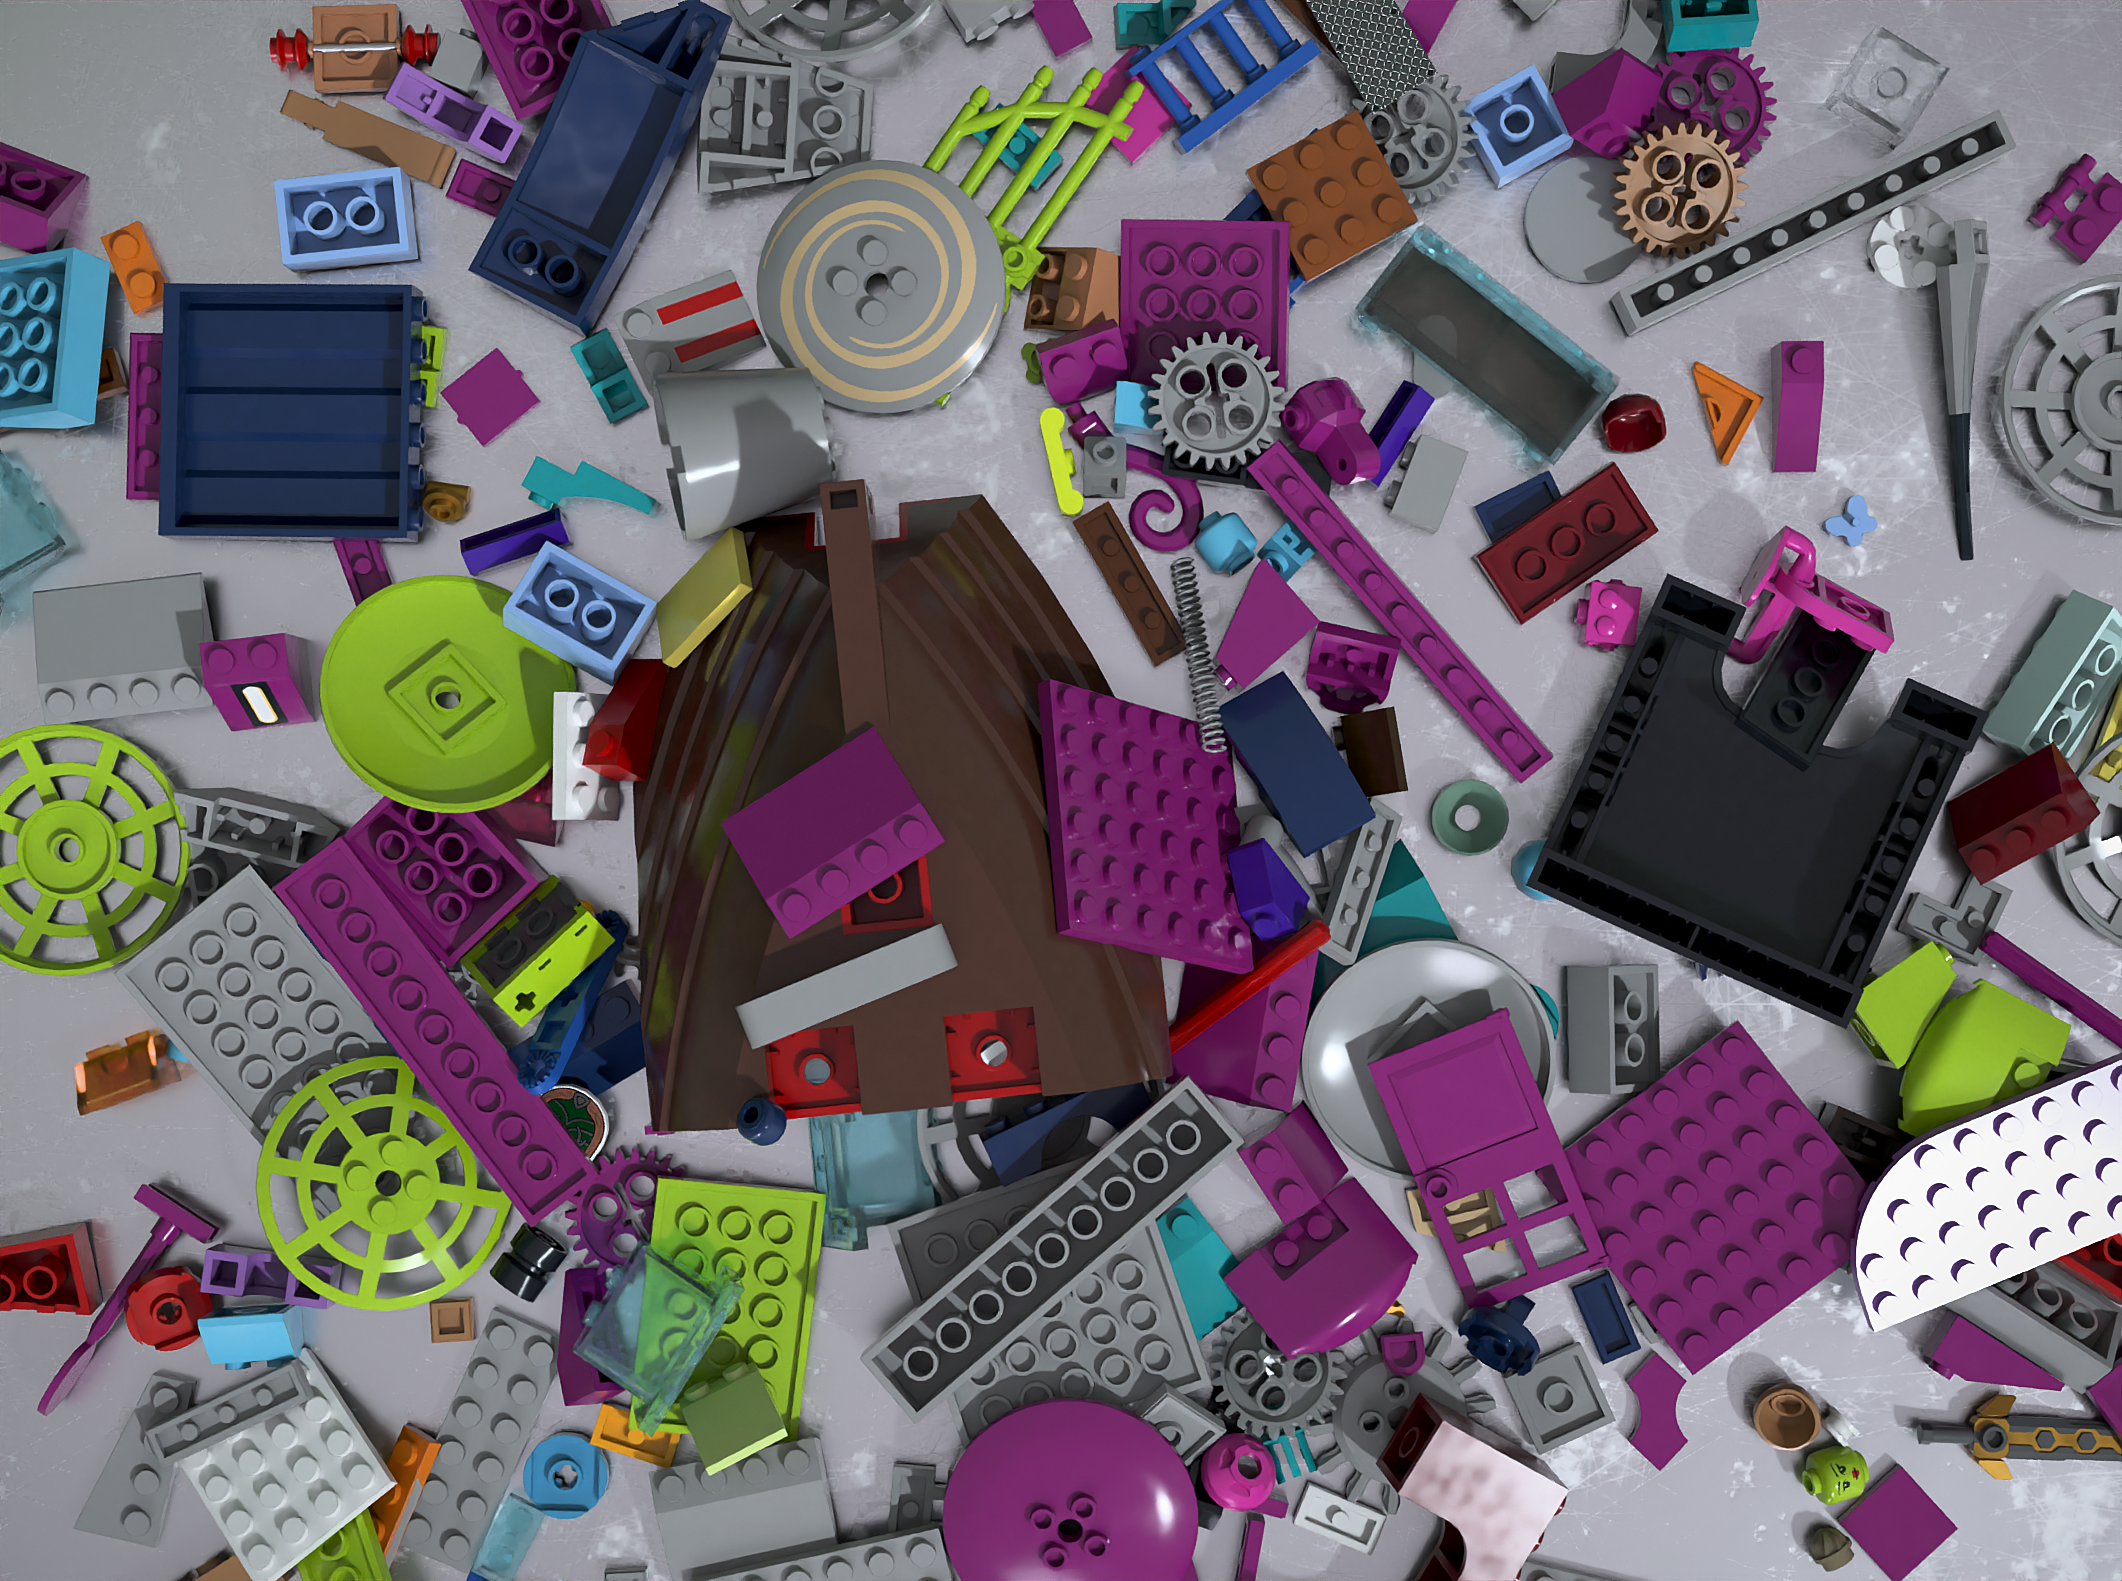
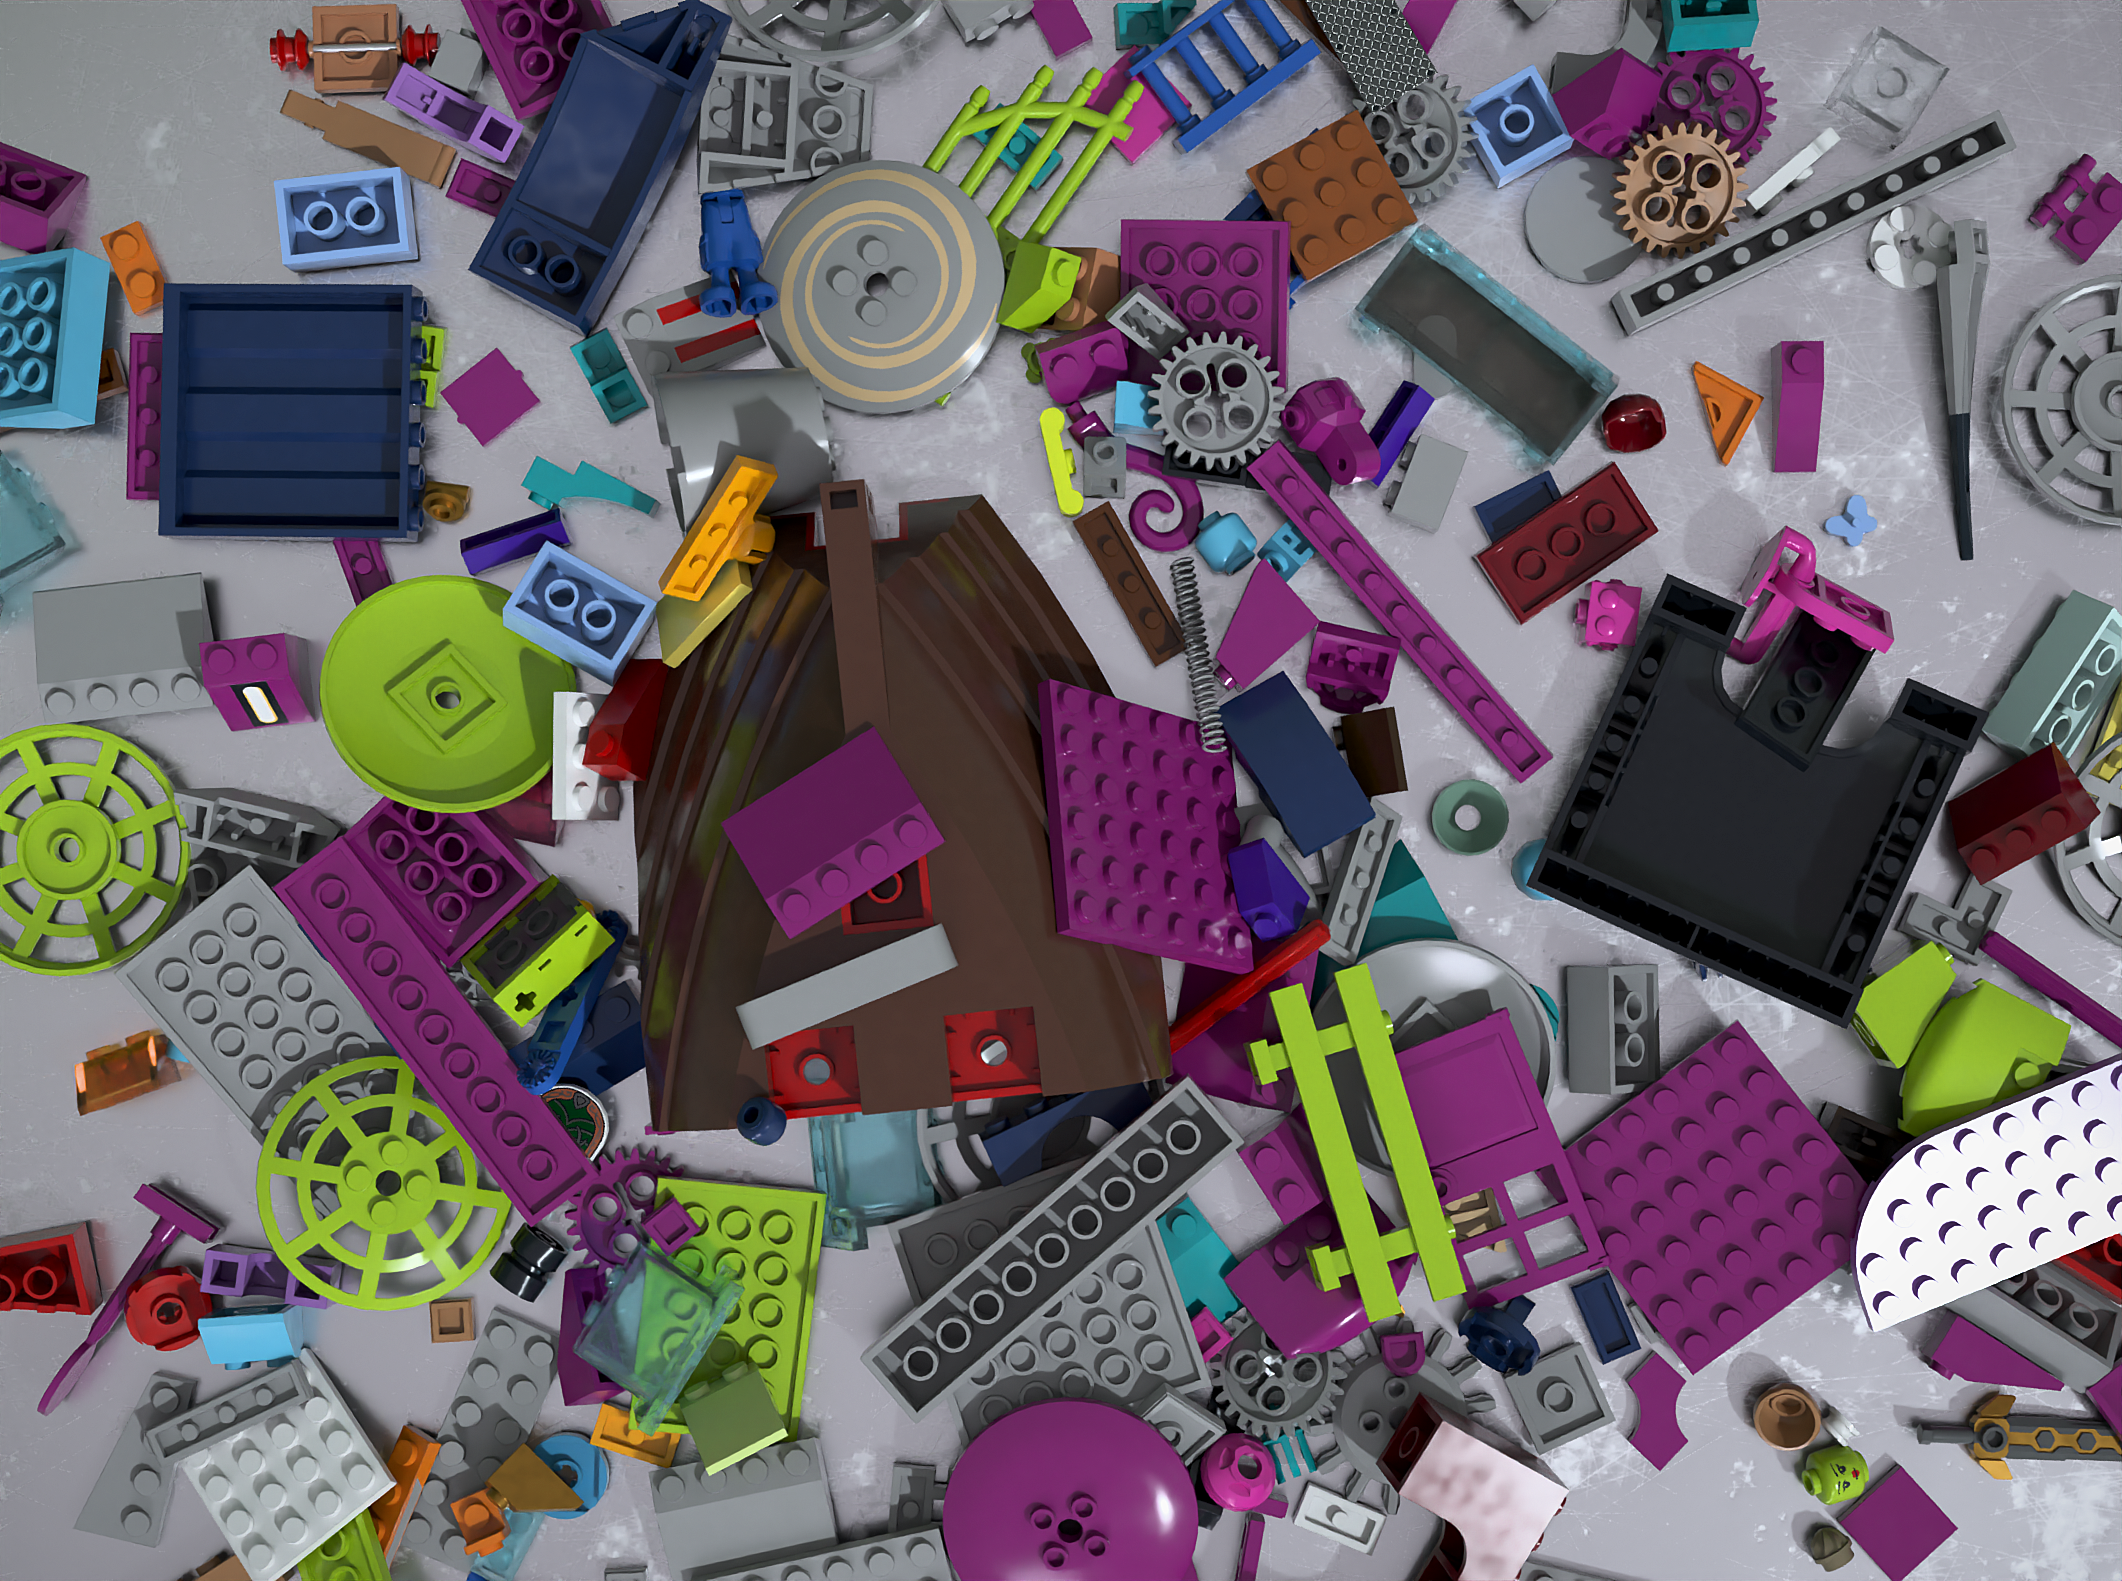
none -> orange bracket [450,1487,511,1557]
none -> pearl gold slope [484,1442,584,1513]
none -> magenta tile [640,1195,701,1257]
none -> light orange plate [658,455,779,602]
none -> blue piece [698,189,778,318]
none -> lime slope [996,241,1082,334]
none -> light grey slope [1105,283,1189,360]
none -> dark pink tile [1190,1306,1234,1363]
none -> lime fence [1243,963,1467,1323]
none -> white plate [1739,126,1841,218]

